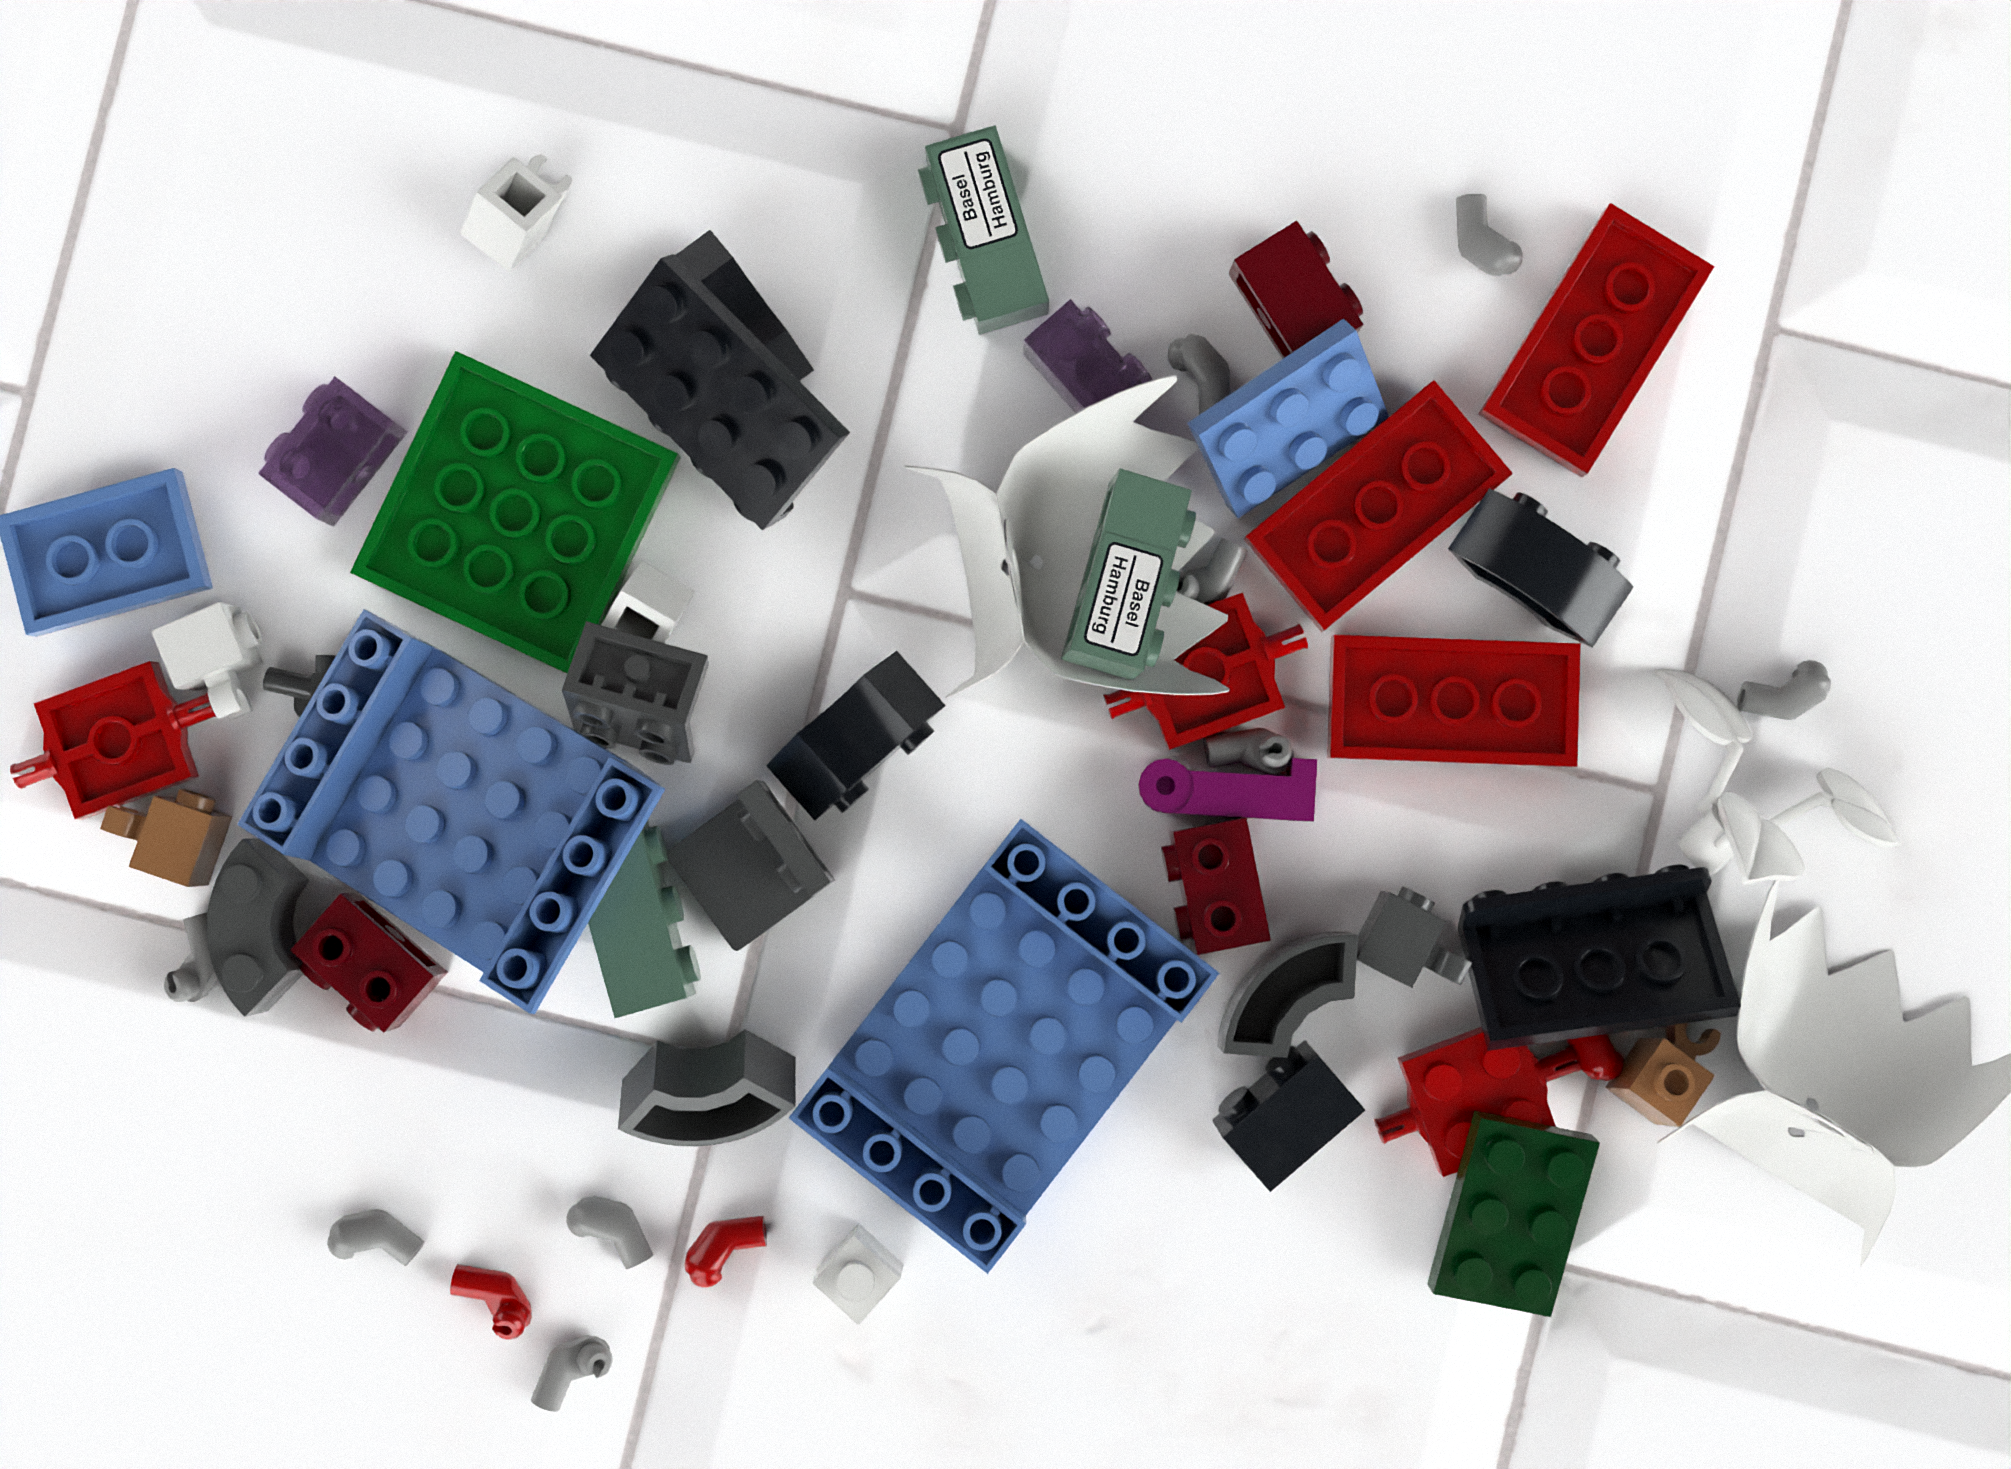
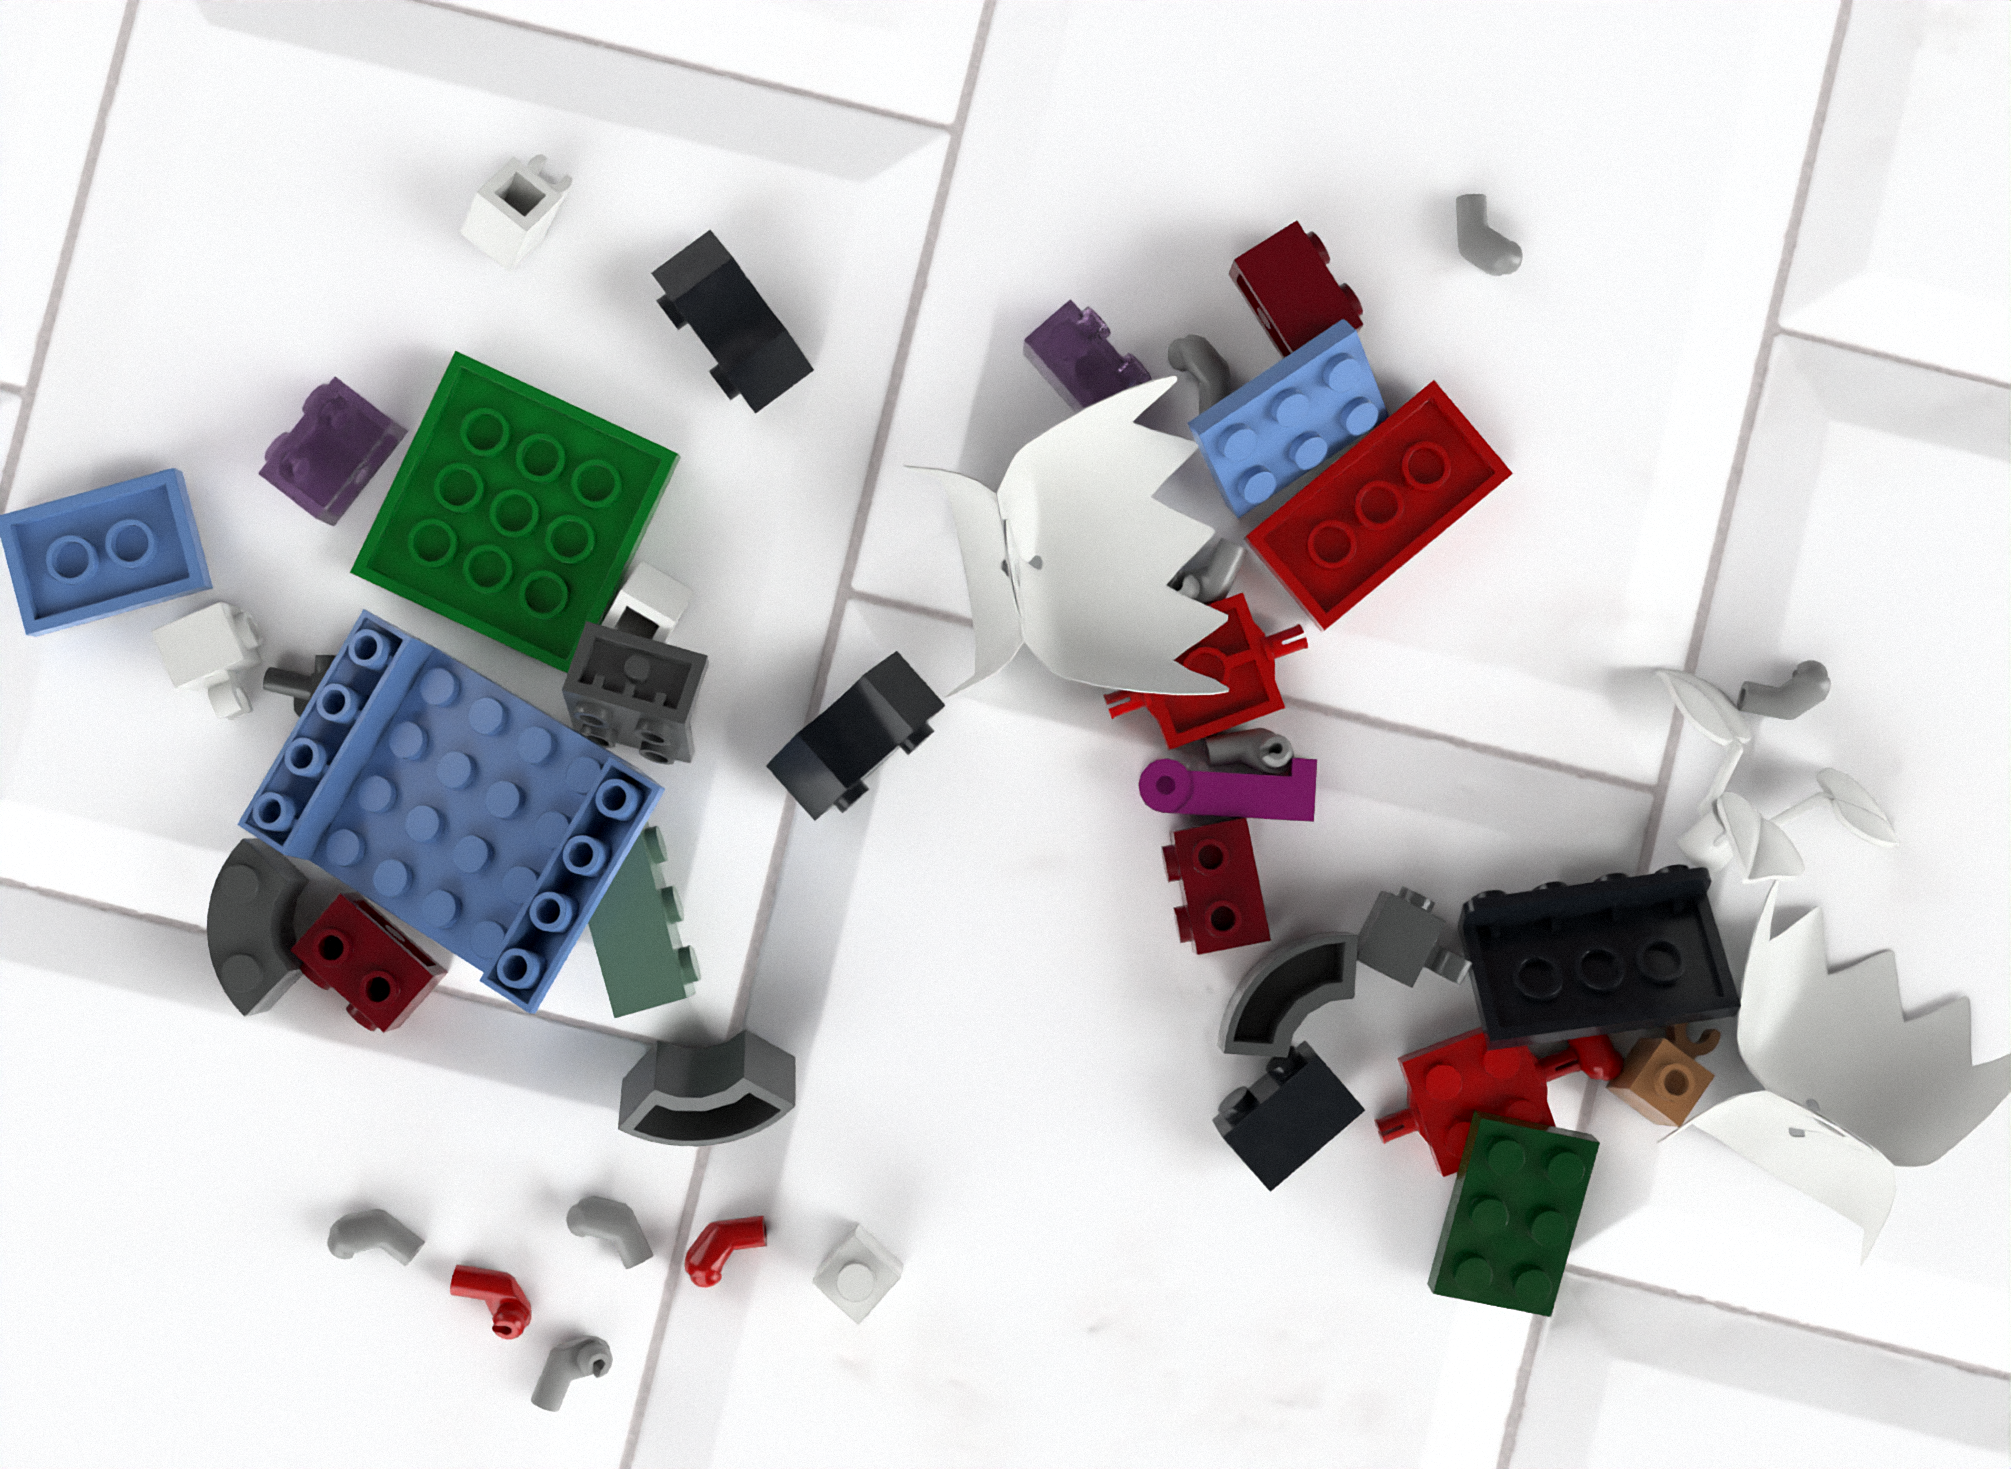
red plate [10,661,216,820] -> none
medium nougat brick [100,788,233,887] -> none
light grey arm [164,913,218,1002] -> none
black bracket [589,254,851,531] -> none
dark grey bracket [666,780,836,951] -> none
medium blue slope [789,819,1220,1274] -> none
sand green brick [917,125,1049,335] -> none
sand green brick [1061,468,1196,680] -> none
red plate [1327,635,1581,767] -> none
black brick [1448,488,1634,648] -> none
red plate [1478,203,1715,478] -> none

